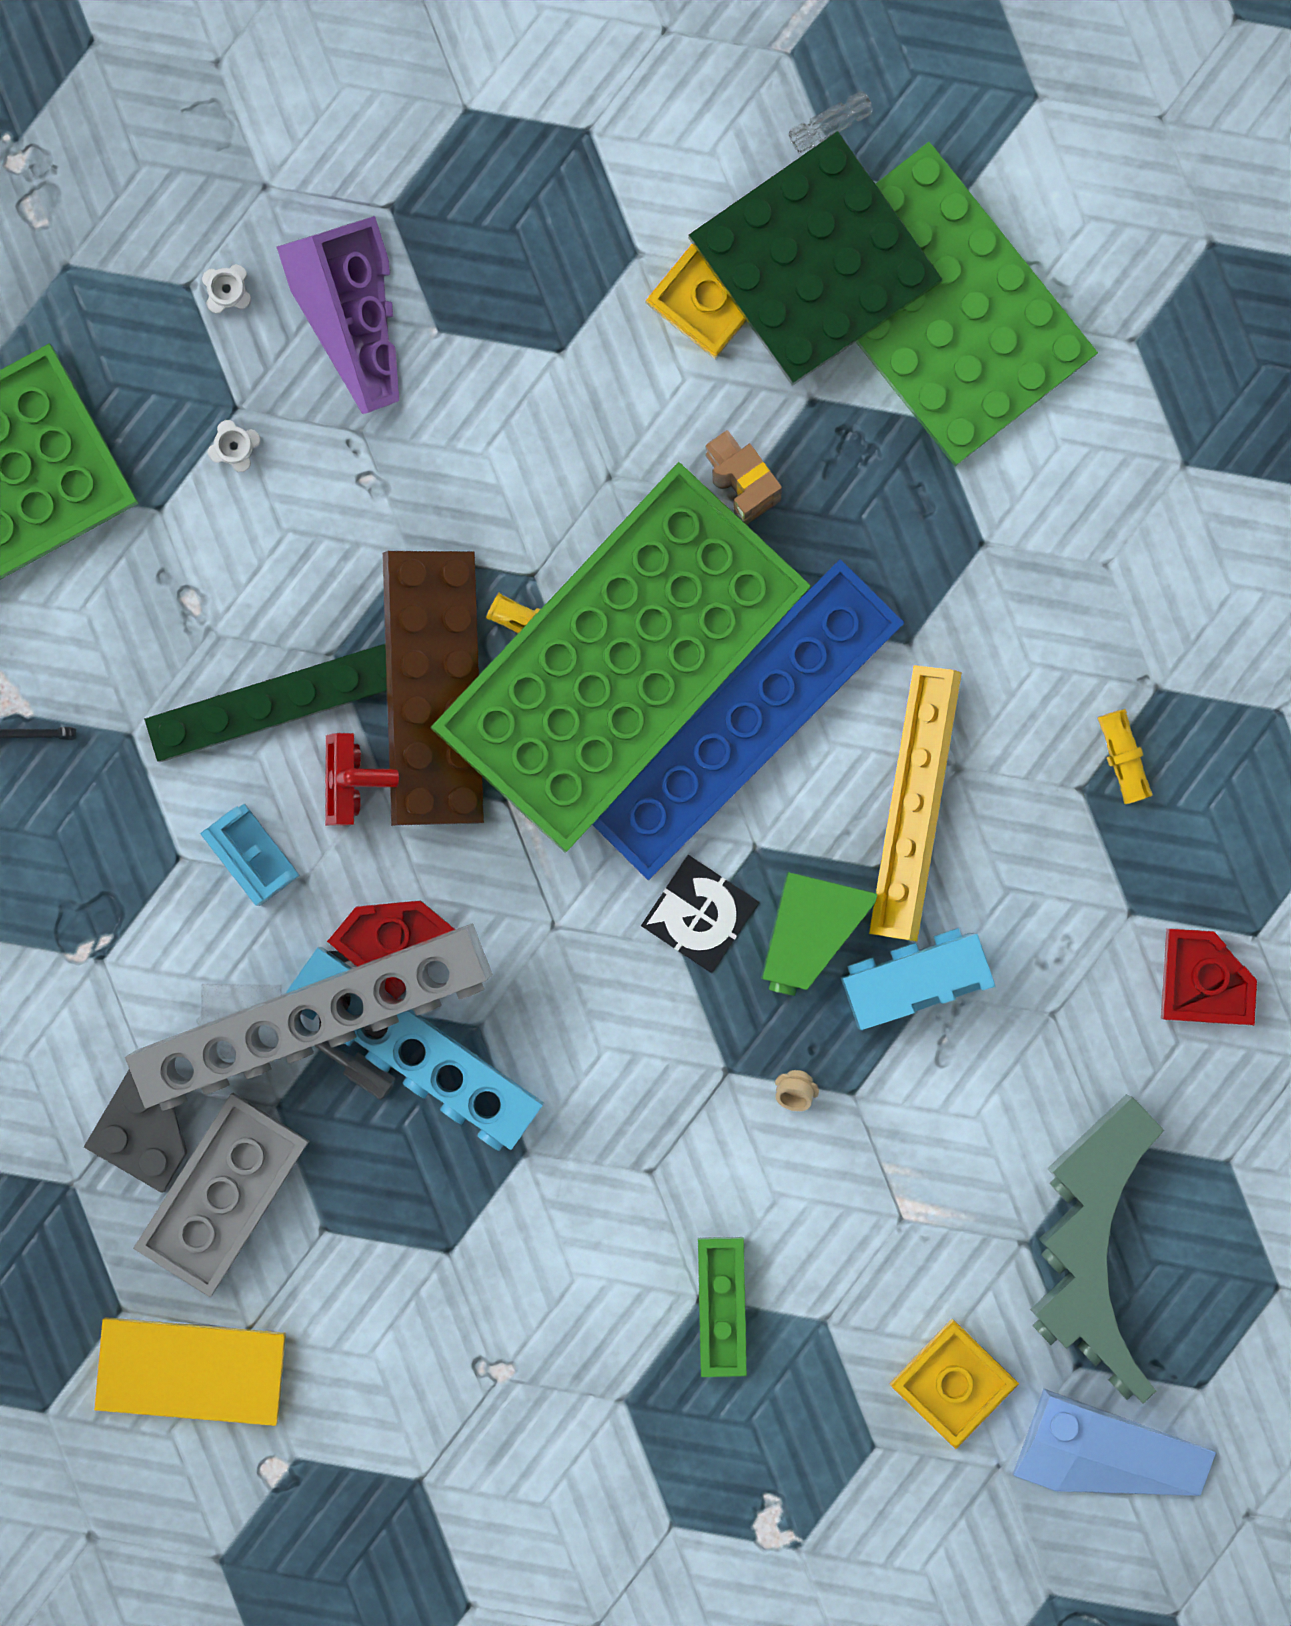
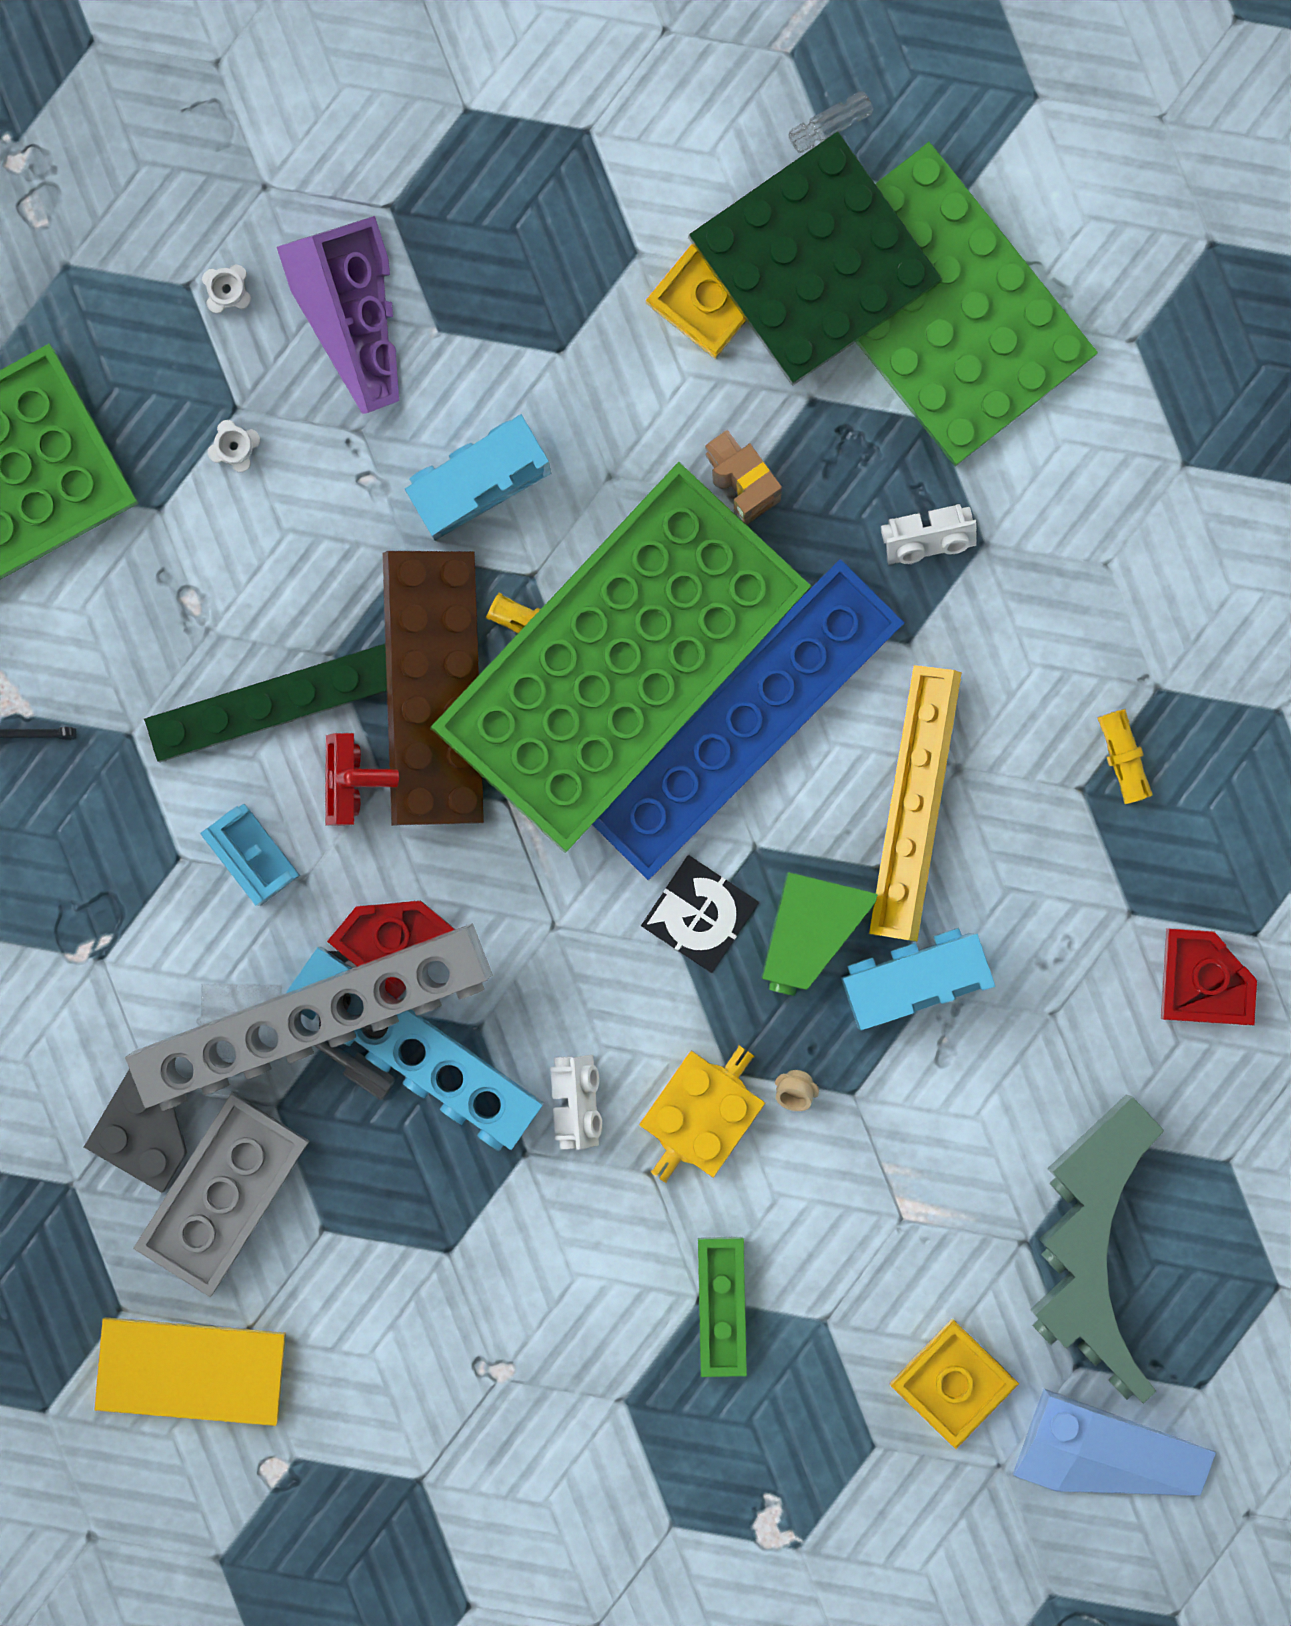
none -> medium azure wedge [405,414,552,541]
none -> white hinge [550,1055,602,1150]
none -> yellow plate [639,1045,766,1183]
none -> white hinge [881,504,976,565]

